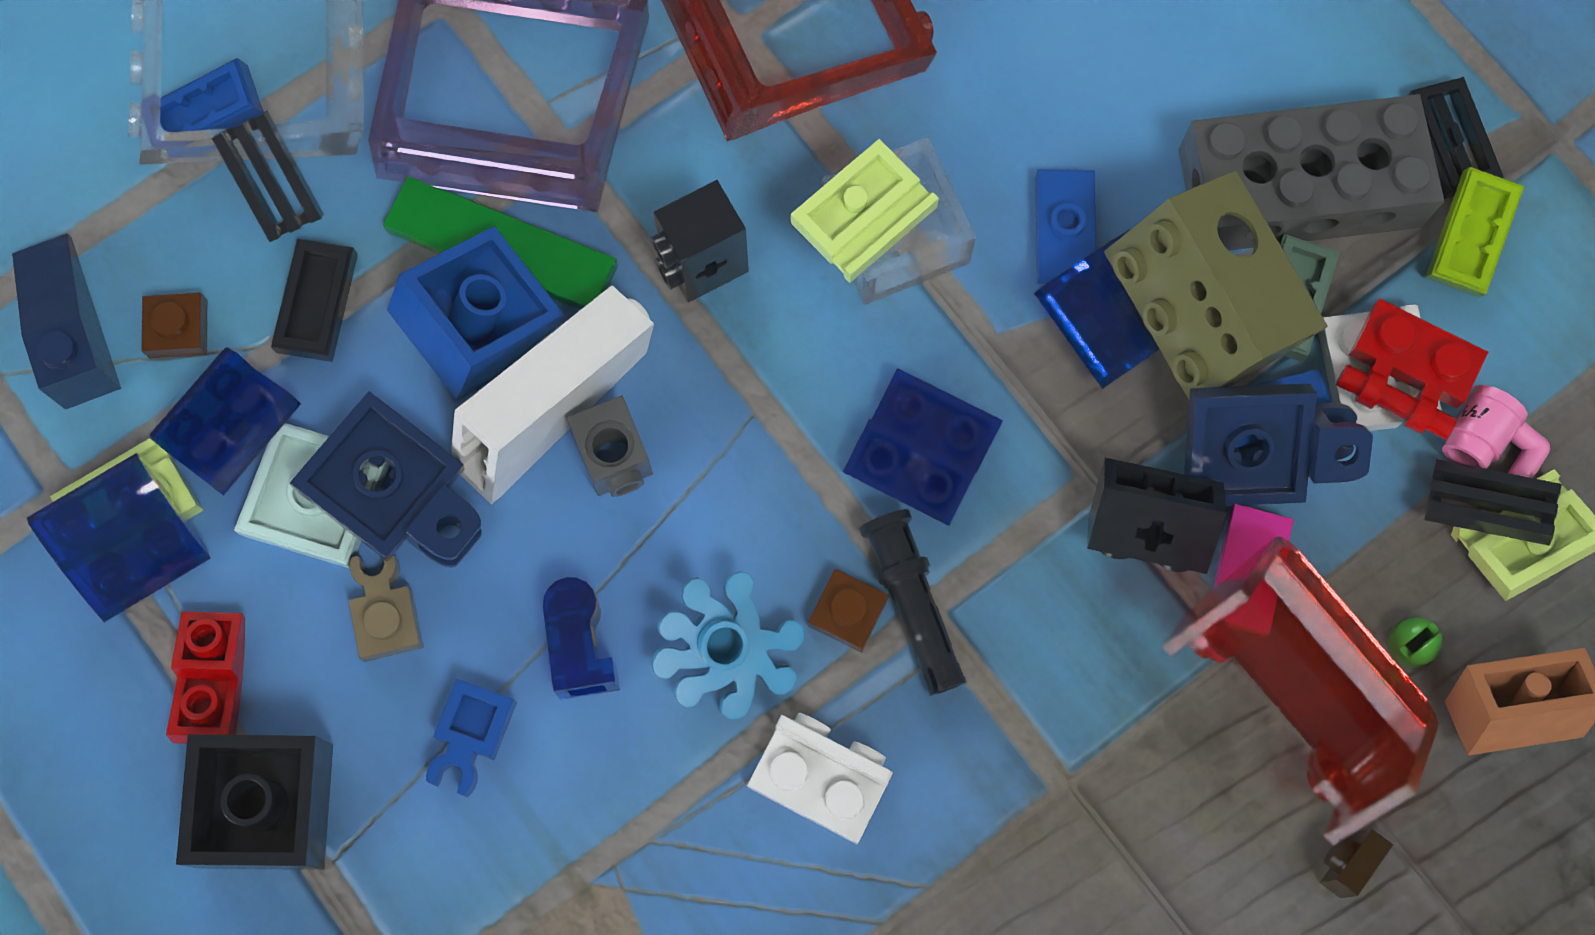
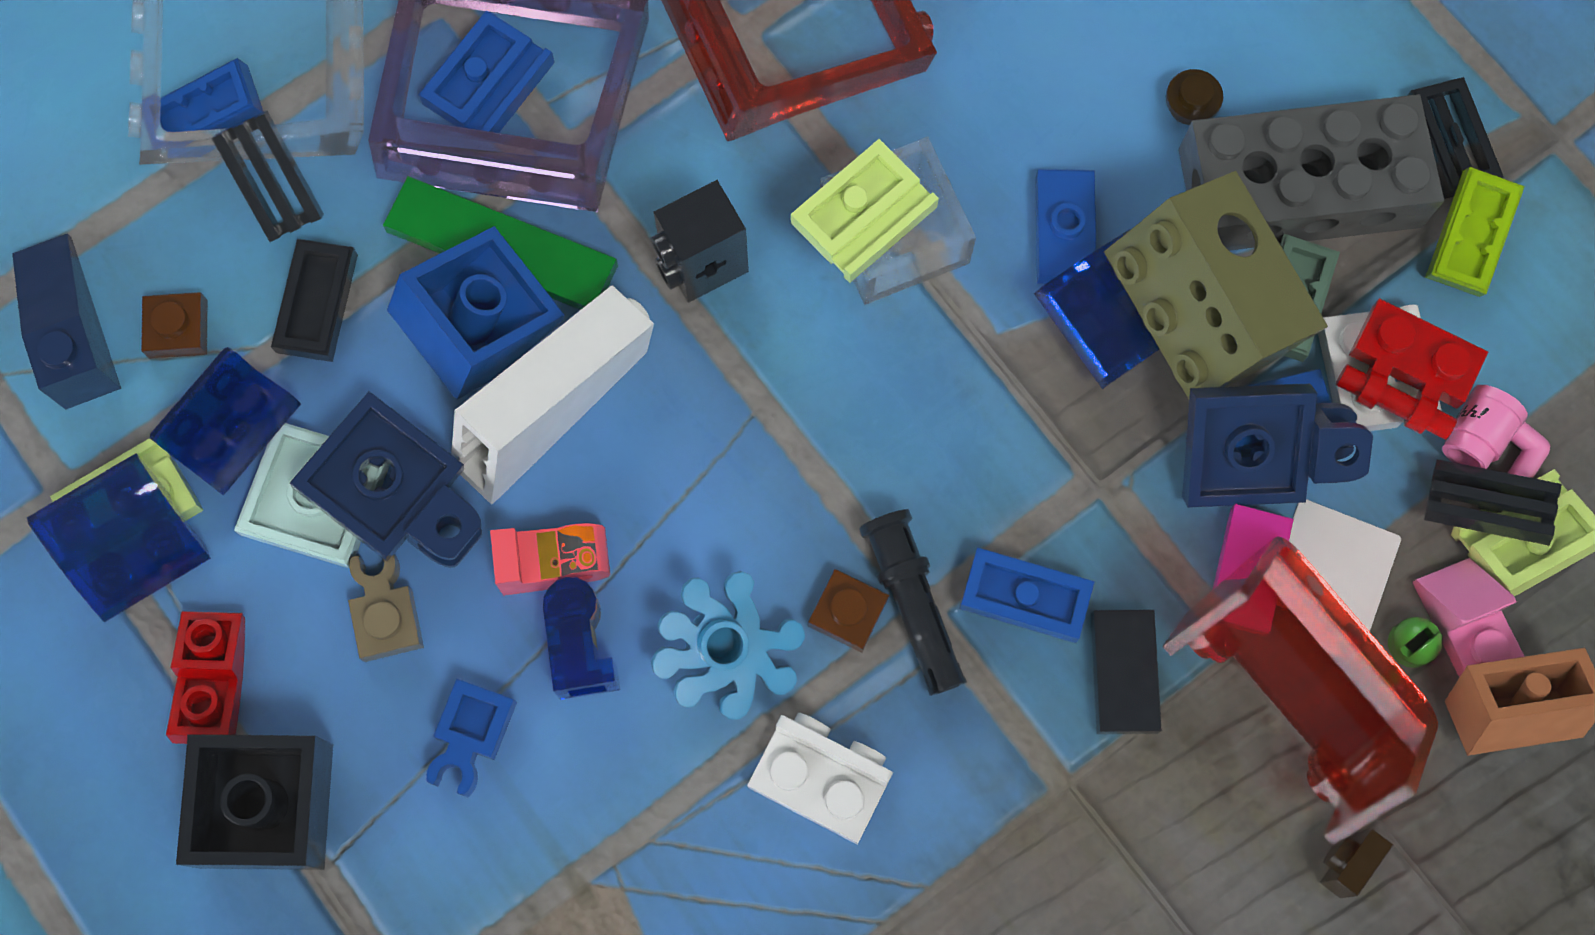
dark grey brick [566,395,653,497] -> none
clear blue slope [843,368,1003,526] -> none
black brick [1087,457,1227,574] -> none
none -> blue plate [418,10,555,147]
none -> coral leg [490,523,610,596]
none -> blue plate [959,547,1095,643]
none -> black tile [1091,610,1162,734]
none -> dark brown plate [1165,69,1223,125]
none -> white sticker [1275,499,1401,640]
none -> bright pink slope [1412,558,1525,678]

